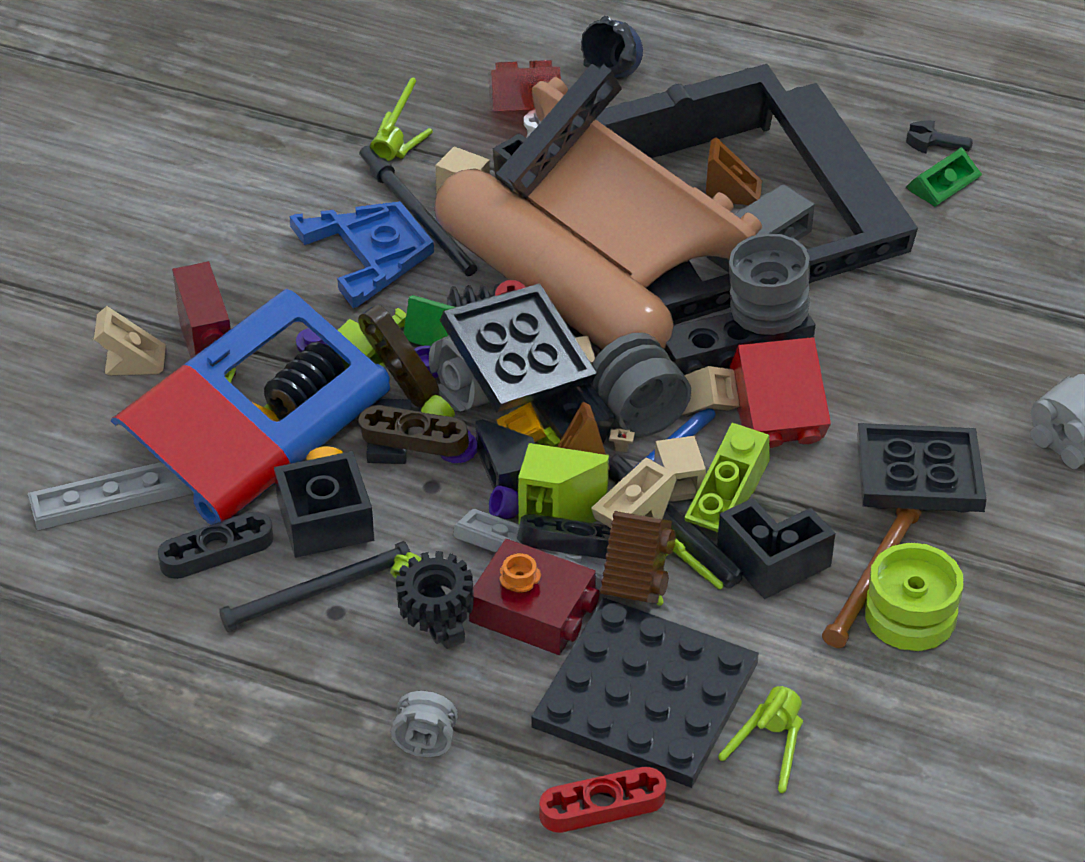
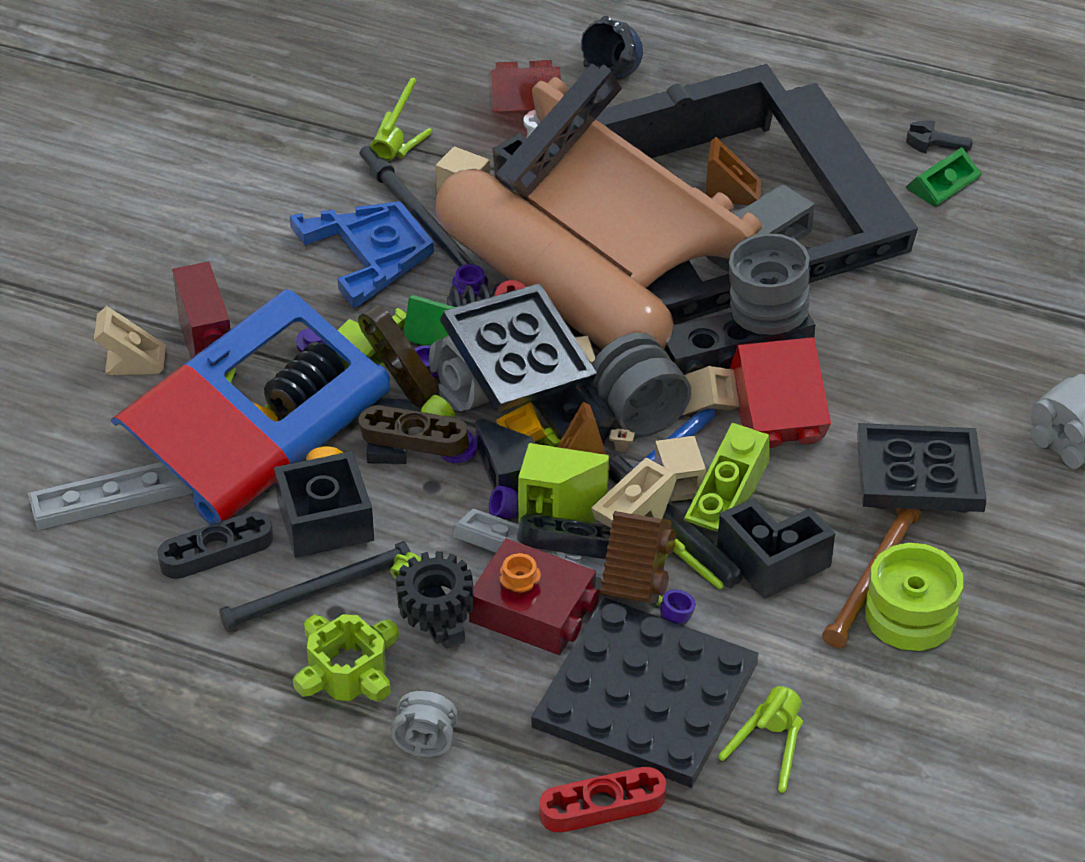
none -> lime piece [293,614,399,702]
none -> dark purple plate [452,264,488,296]
none -> dark purple hinge [660,589,696,625]

